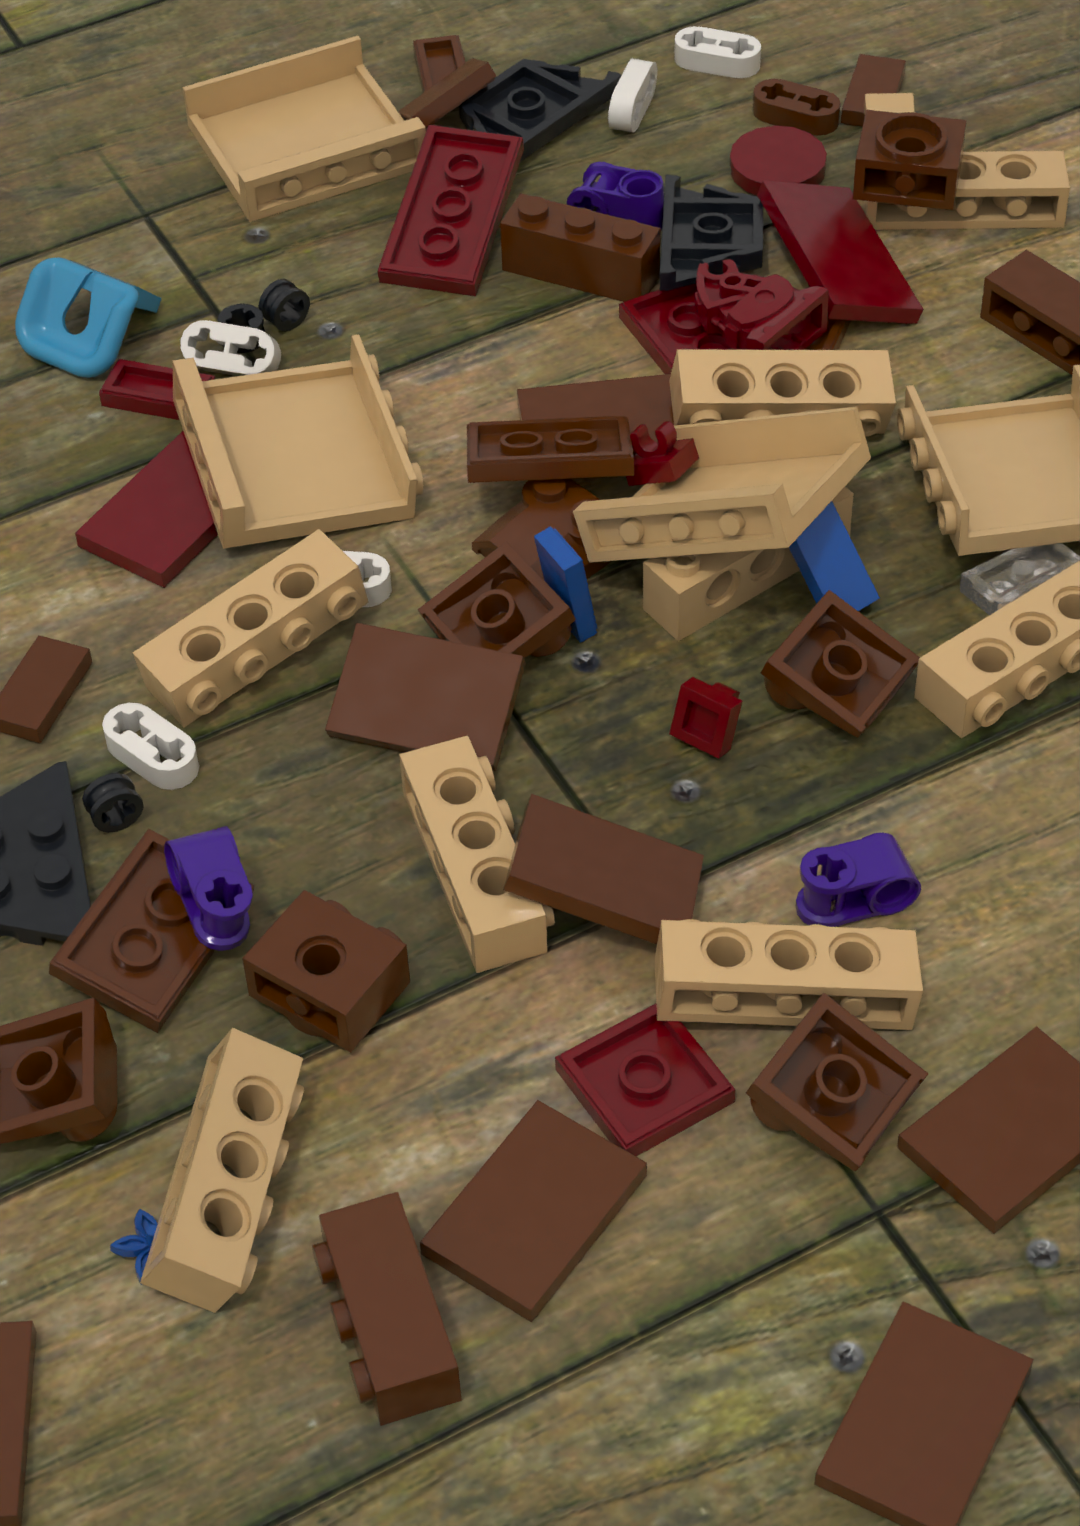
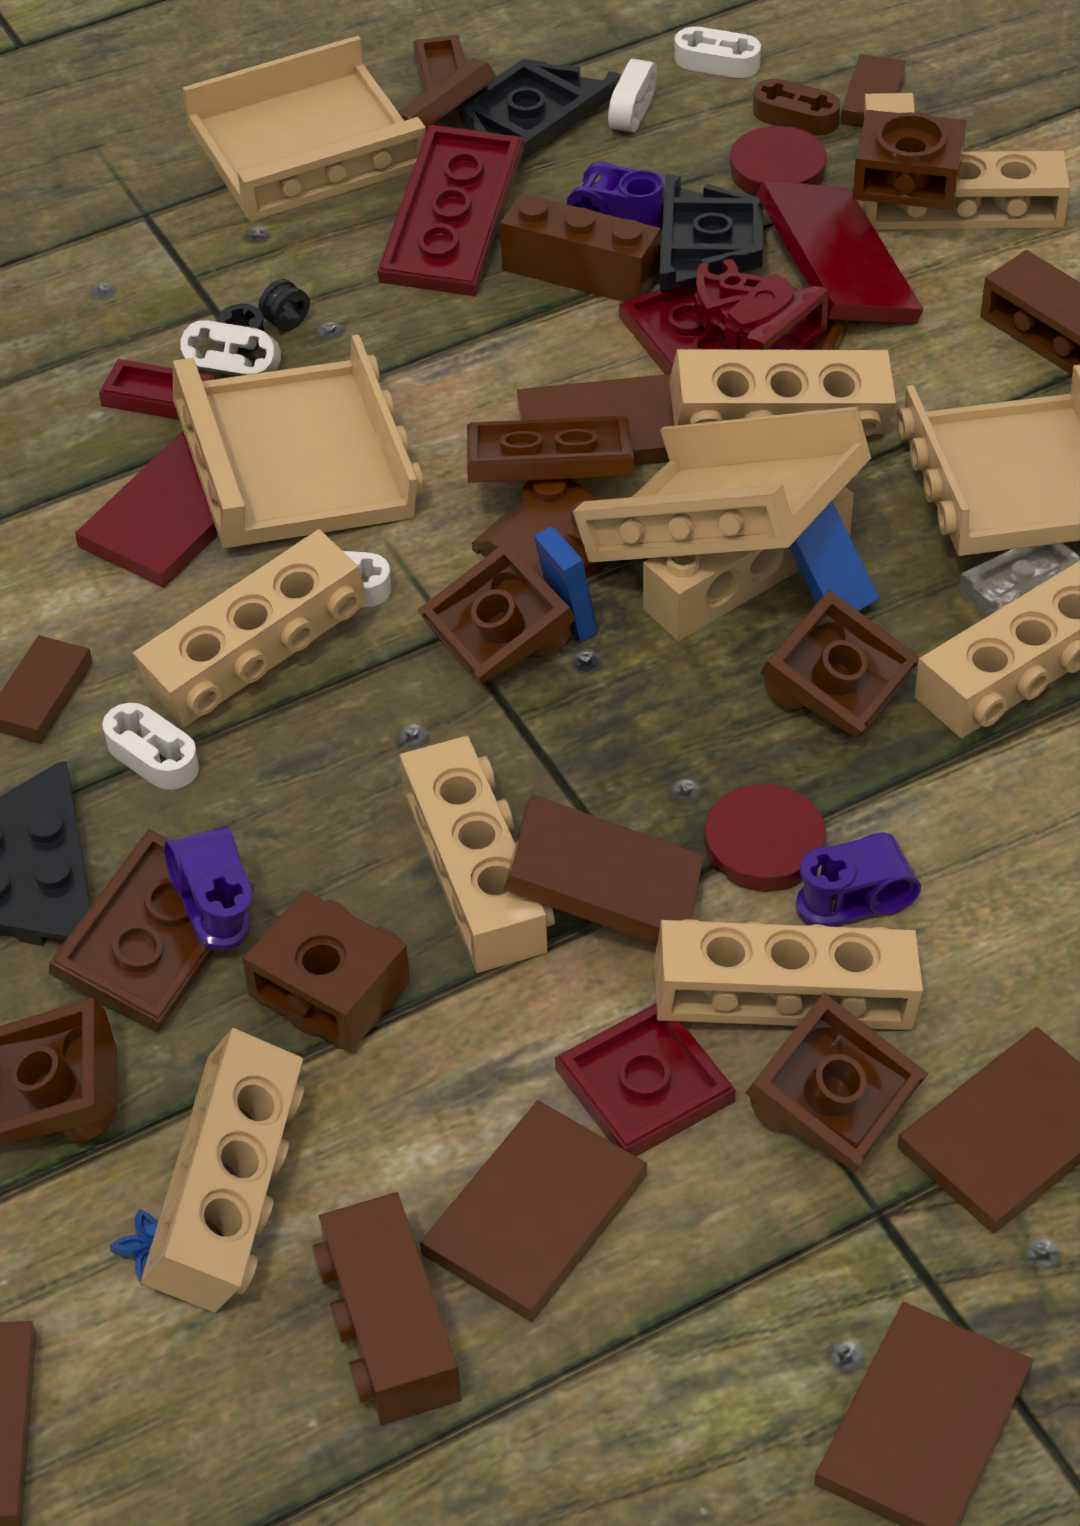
dark azure piece [15,257,162,378] -> none
black bush [82,773,144,833] -> none
reddish brown tile [325,623,526,771] -> none
dark red tile [626,421,699,486] -> none
dark red tile [669,677,743,759] -> none
none -> dark red tile [704,784,827,891]

